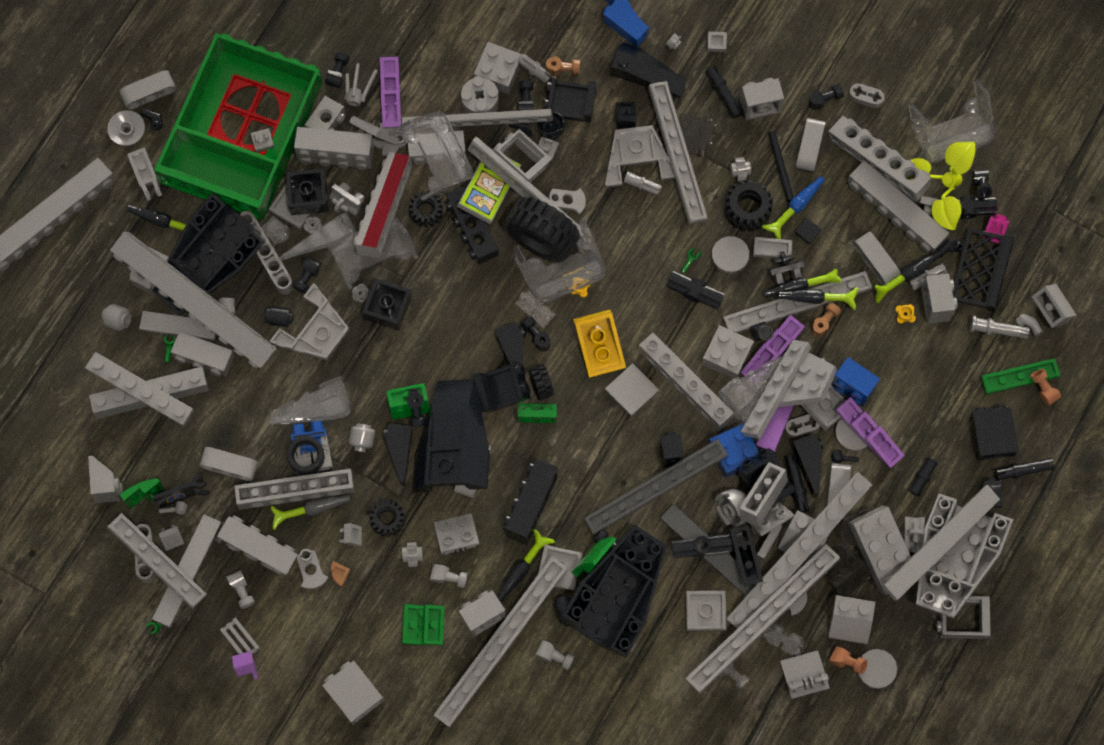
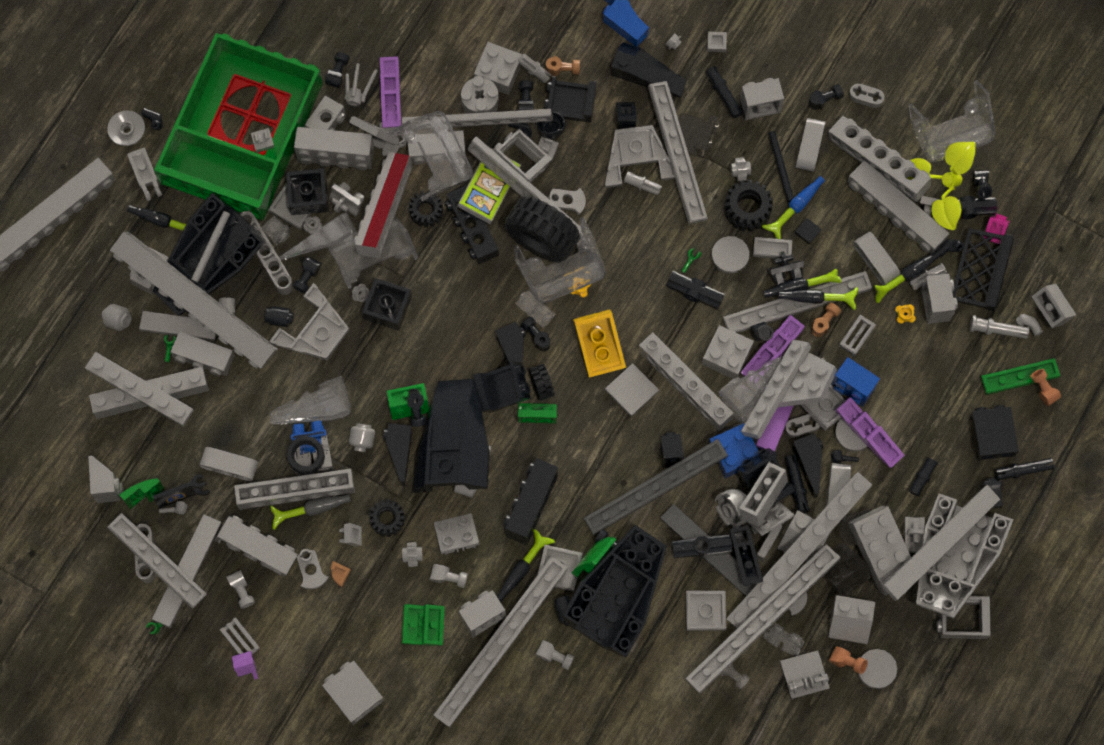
light grey beam [119,70,176,110] -> none
light grey tile [159,525,184,551] -> none
none -> light grey bar [191,211,230,283]
none -> light grey tile [839,315,876,357]

